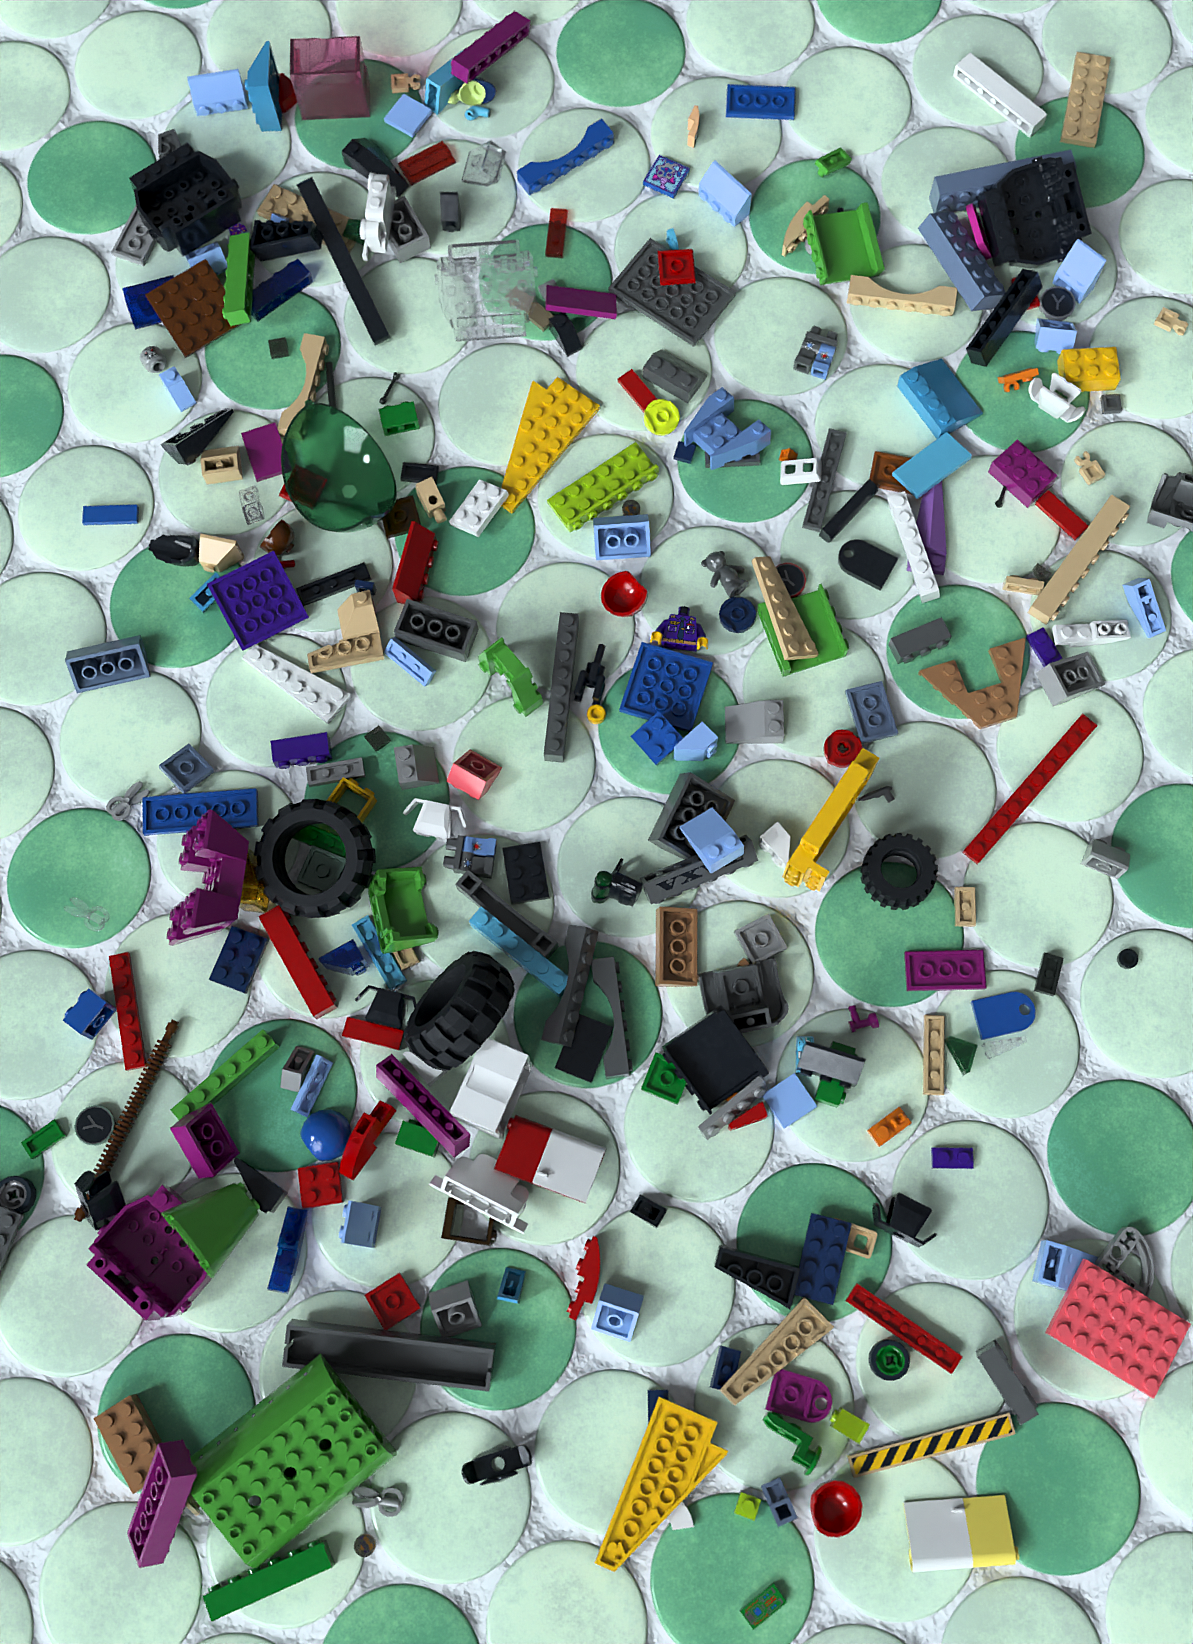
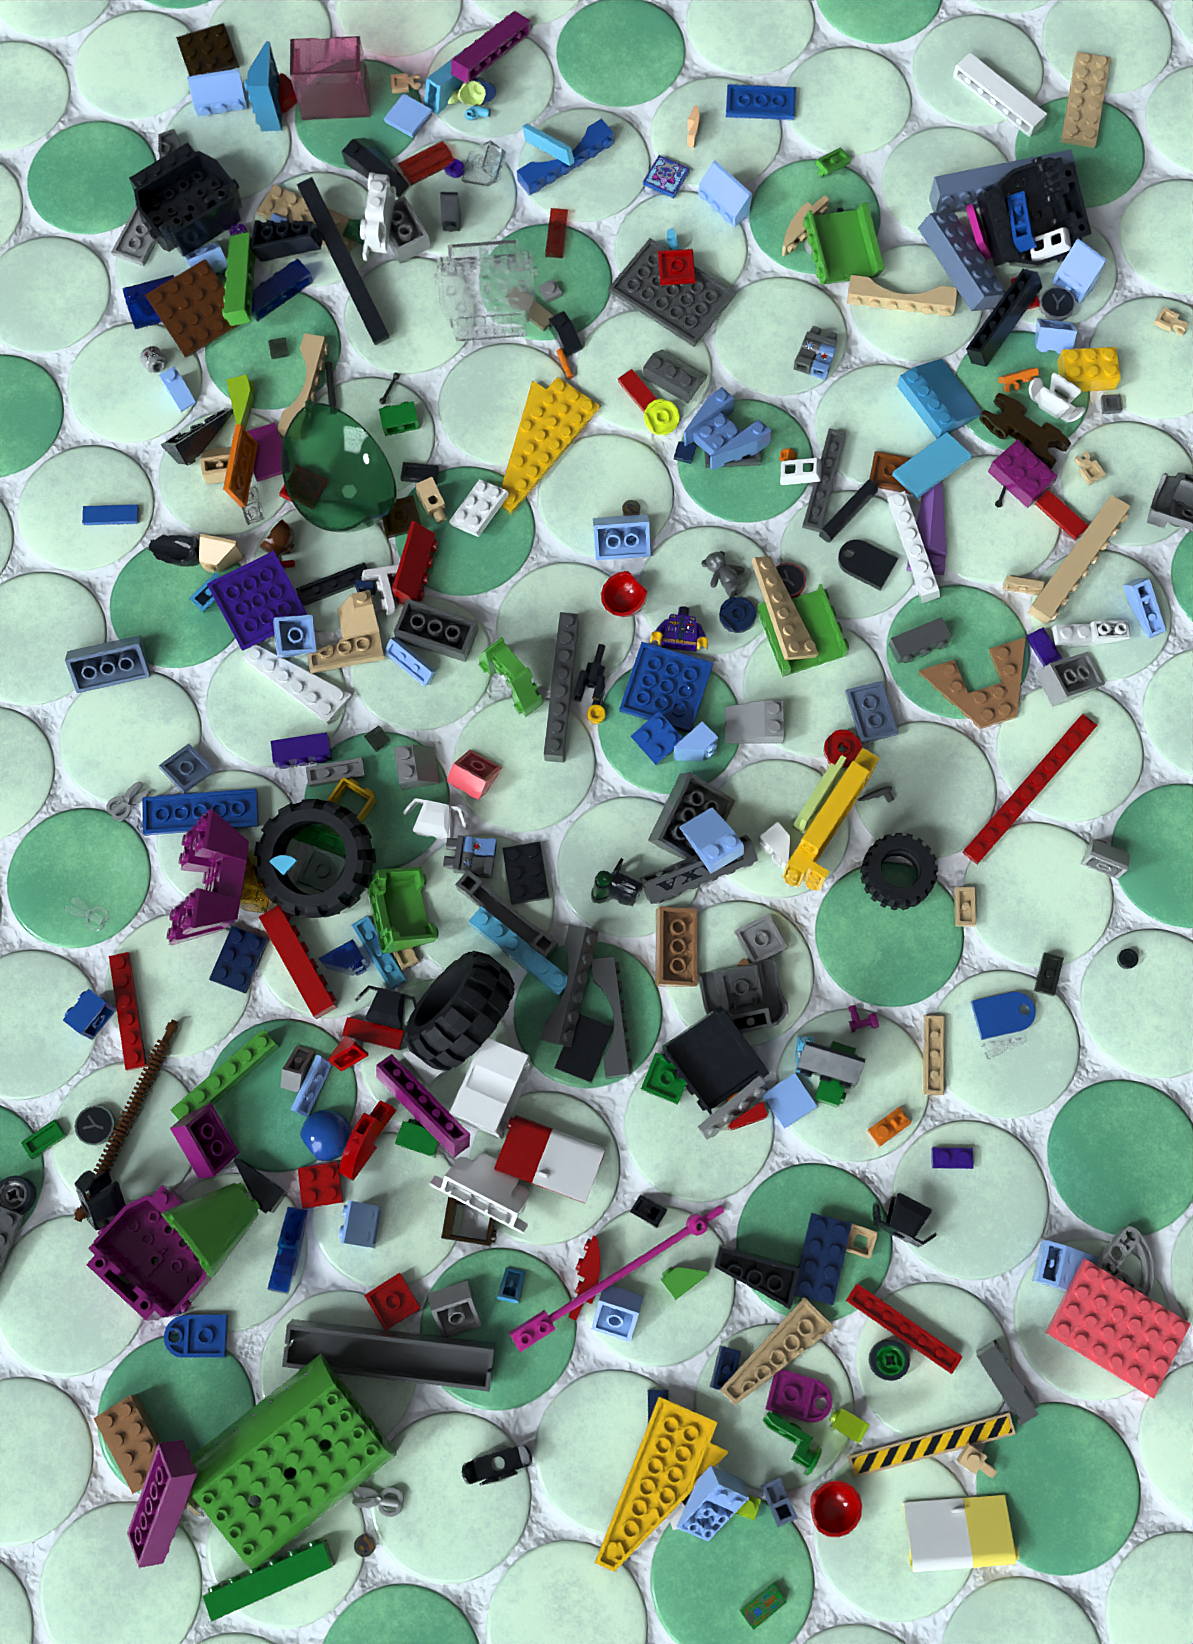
magenta tile [545,285,617,319] -> none
lime bracket [547,442,659,532] -> none
magenta tile [904,950,987,991] -> none
clear green slope [944,1036,978,1076] -> none
clear smoke tile [1033,563,1052,583] -> none
none -> blue tile [164,1314,228,1358]
none -> dark brown plate [176,23,239,76]
none -> orange tile [223,424,258,507]
none -> lime slope [226,374,255,429]
none -> medium azure tile [269,855,298,875]
none -> light blue slope [273,615,316,658]
none -> red slope [327,1036,369,1072]
none -> white bracket [361,564,399,615]
none -> dark purple tile [444,159,466,178]
none -> dark pink bar [509,1205,724,1352]
none -> medium azure tile [522,123,574,166]
none -> orange wheel [556,348,574,379]
none -> bright green slope [661,1267,709,1300]
none -> light blue slope [677,1465,749,1541]
none -> yellowish green fence [792,755,846,834]
none -> tan plate [957,1442,997,1479]
none -> dark brown piece [979,393,1071,469]
none -> blue slope [1007,191,1036,253]
none -> white piece [1030,227,1072,262]

